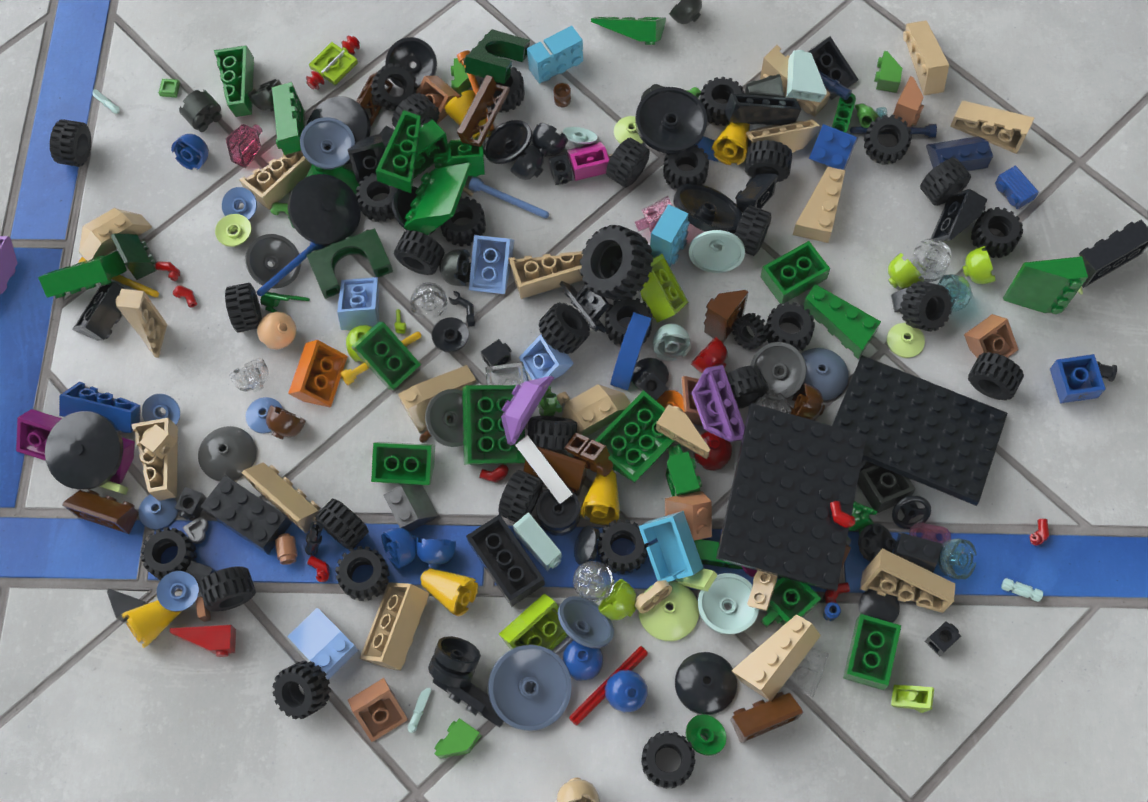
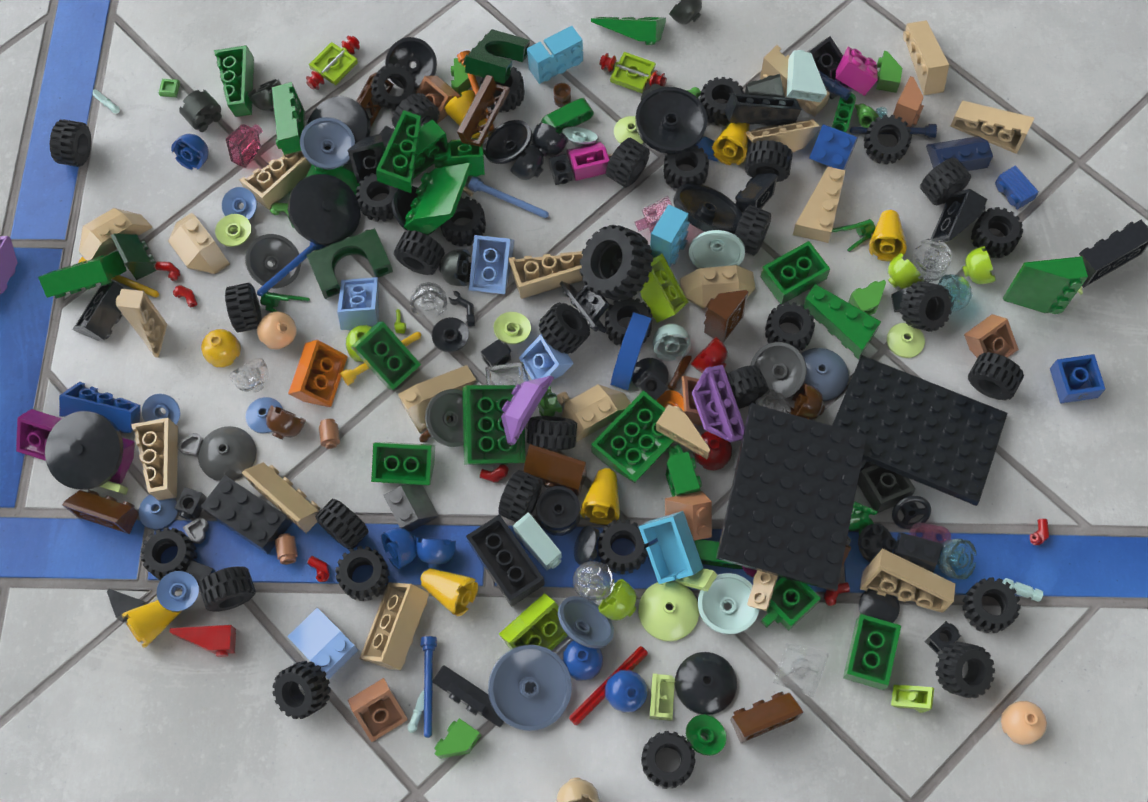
tan brick [140,424,177,460] -> none
nougat tile [195,597,211,622] -> none
black pin [305,521,323,555] -> none
black wheel [428,636,481,688] -> none
white sticker [515,435,572,504] -> none
reddish brown legs [565,433,613,477] -> none
tan plate [635,580,672,614] -> none
black tyre [732,313,769,350] -> none
tan wedge [732,614,821,701] -> none
blue pin [823,602,841,621] -> none
red arm [830,501,855,528] -> none
black bush [1097,361,1117,382] -> none
none -> tan wedge [168,213,230,274]
none -> flat silver tile [177,433,203,457]
none -> yellow cylinder [201,329,241,367]
none -> nougat brick [319,419,340,449]
none -> blue piece [420,636,437,738]
none -> yellowish green dish [493,312,531,344]
none -> green beam [541,98,594,134]
none -> lime plate [599,52,667,93]
none -> yellowish green hinge [649,673,675,721]
none -> reddish brown piece [668,355,692,390]
none -> tan wedge [680,265,755,308]
none -> green plant [832,219,875,252]
none -> dark pink slope [836,46,878,96]
none -> bright green slope [848,280,886,315]
none -> yellow cone [869,210,907,261]
none -> black tyre [935,642,995,698]
none -> black tyre [962,577,1021,633]
none -> light nougat cylinder [1001,701,1047,745]

